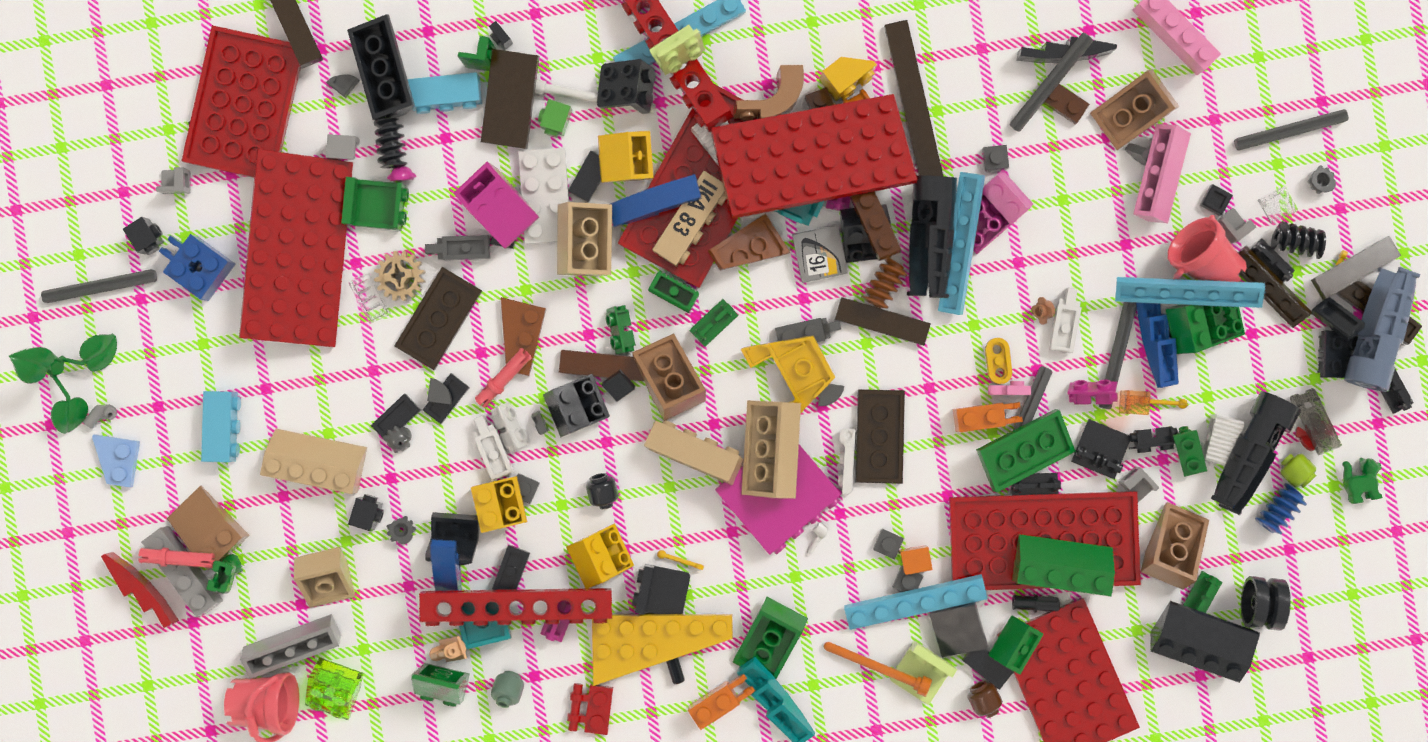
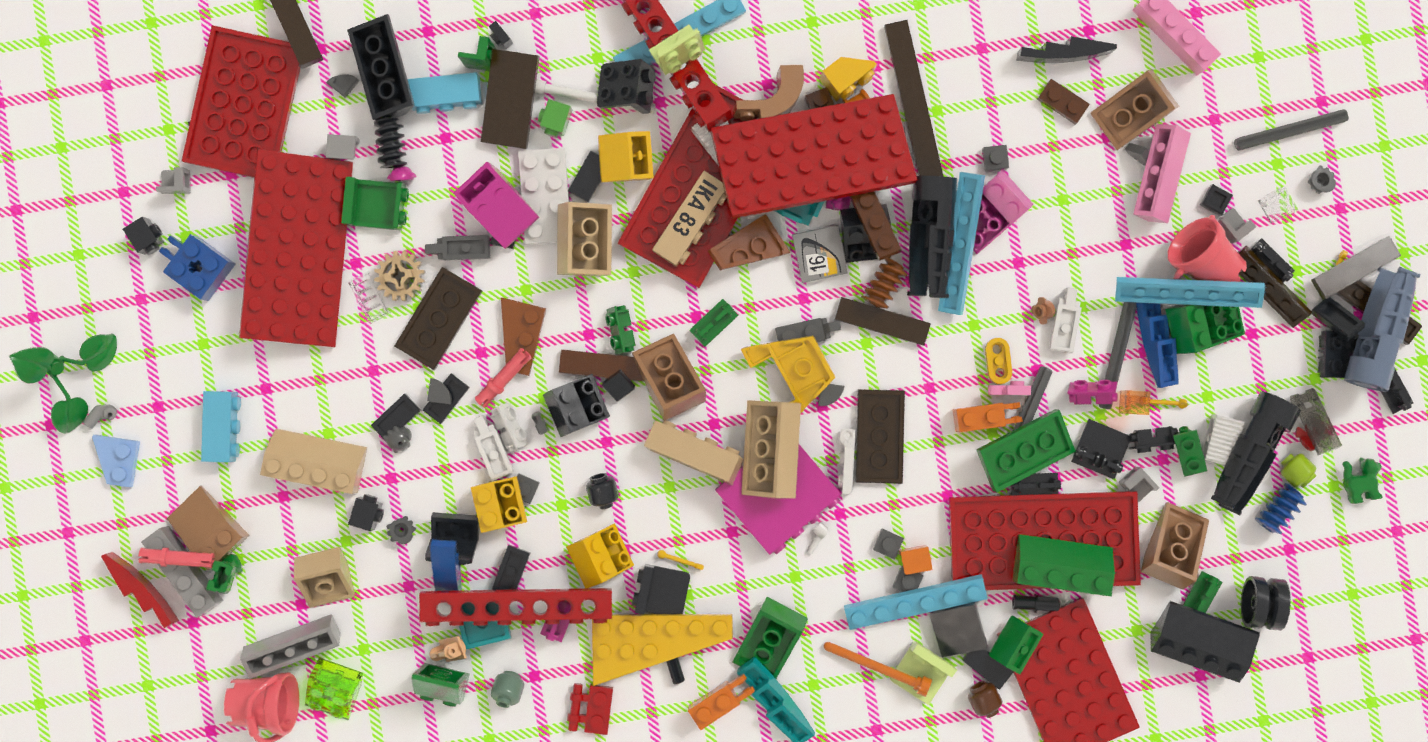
dark grey axle [41,269,157,303] -> none
blue slope [610,174,702,227] -> none
green brick [648,270,699,314] -> none
dark grey axle [1010,33,1093,132] -> none
black piece [1271,221,1326,259] -> none

